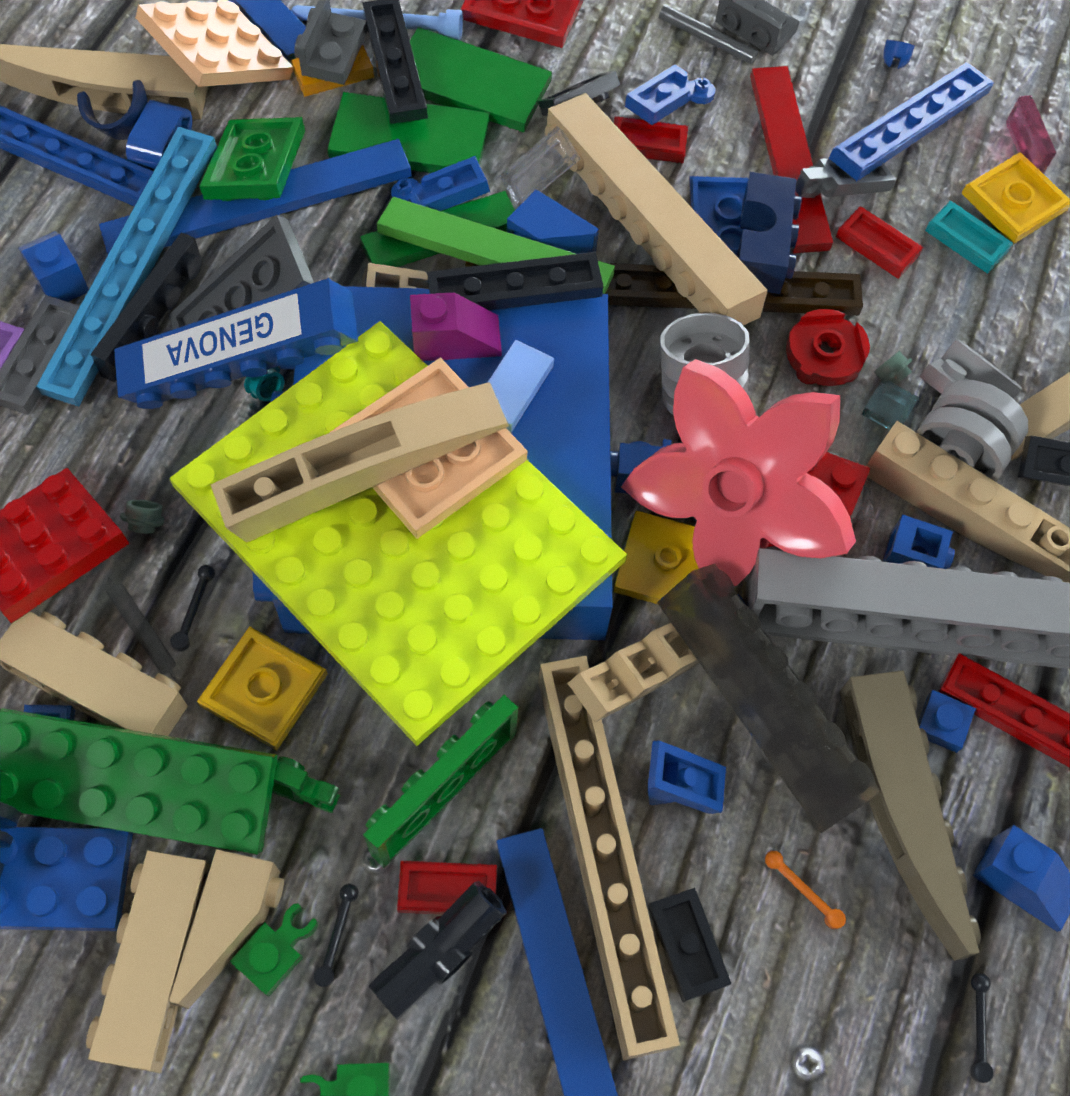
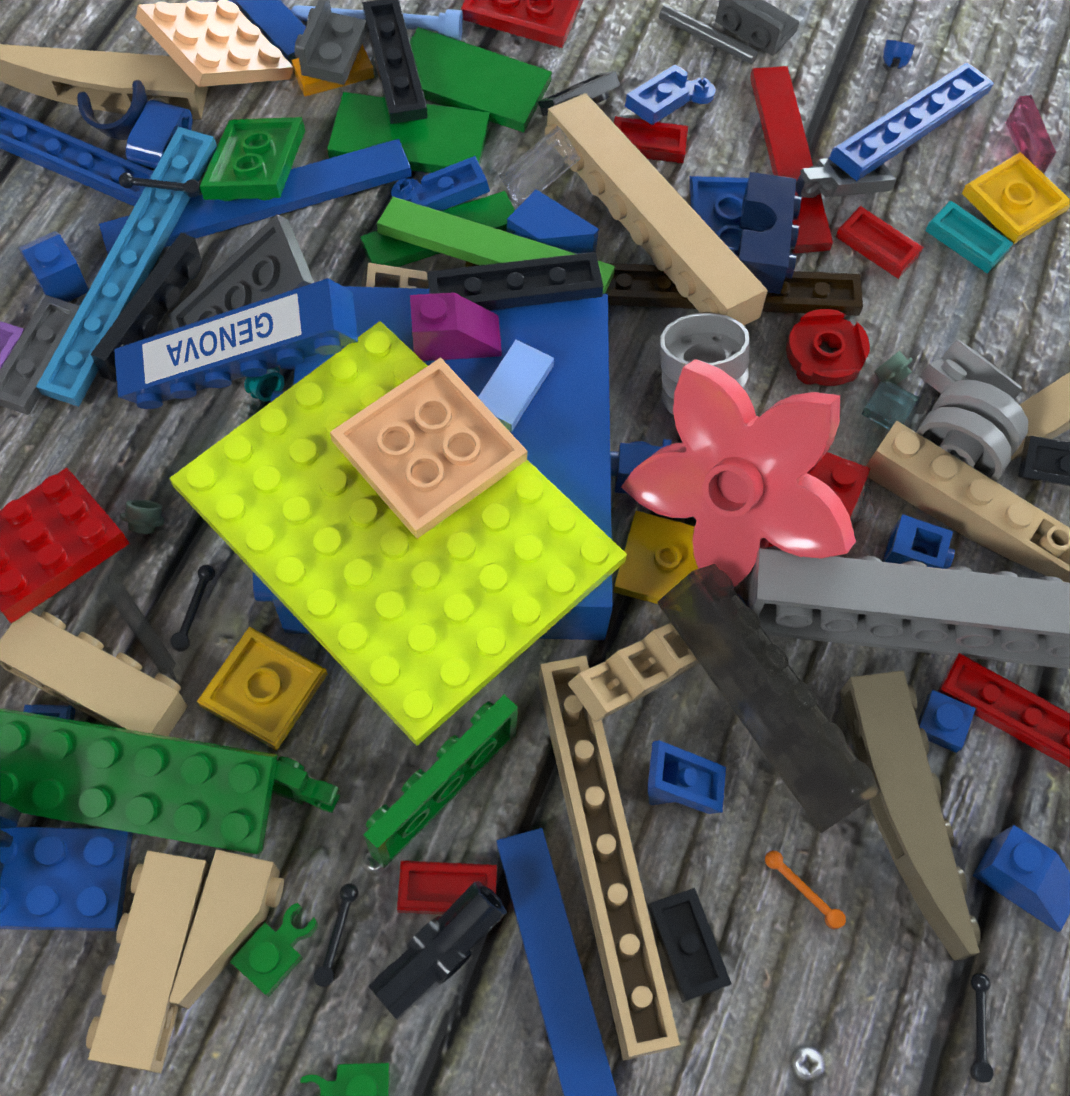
tan slope [210,382,509,542] -> none
none -> black hinge [119,172,201,197]

